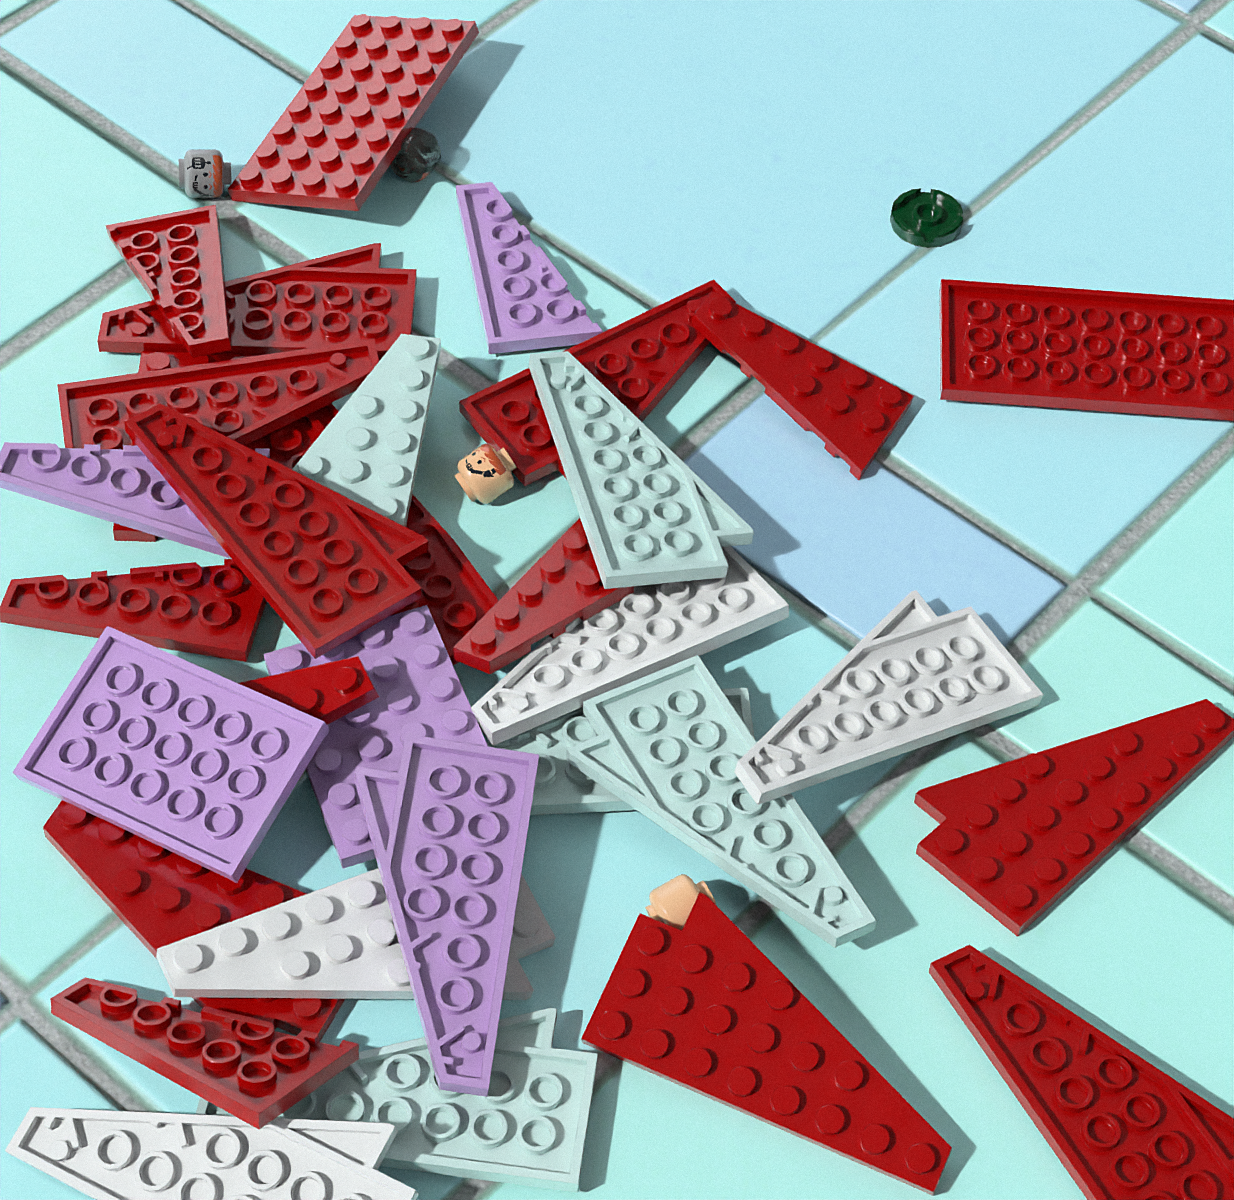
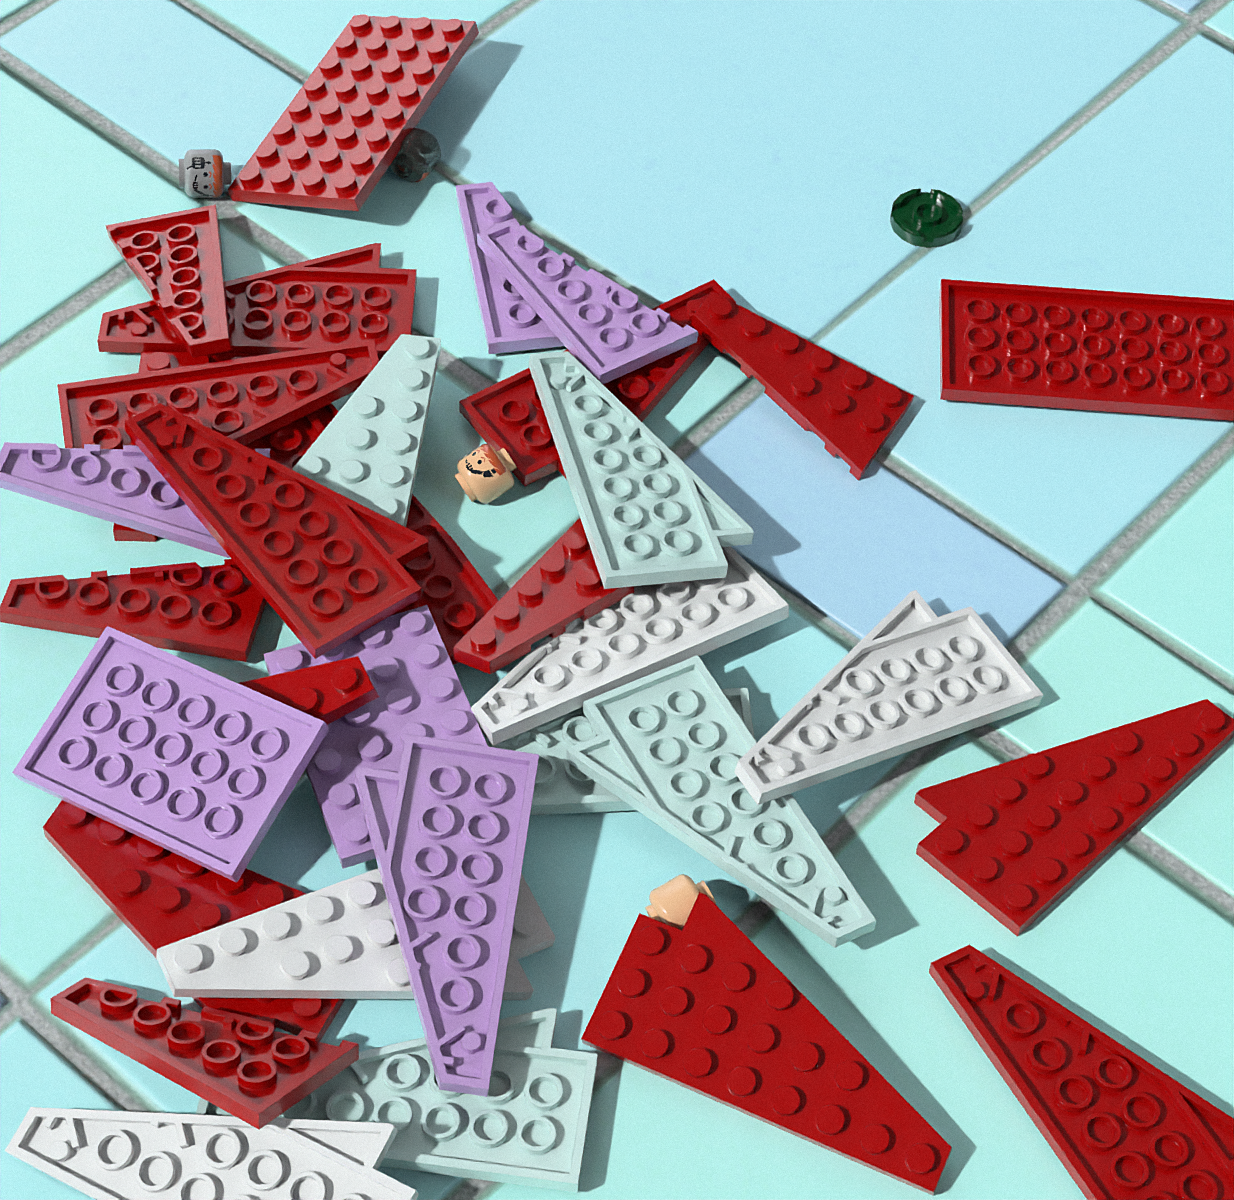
none -> lavender wing [477,220,698,384]

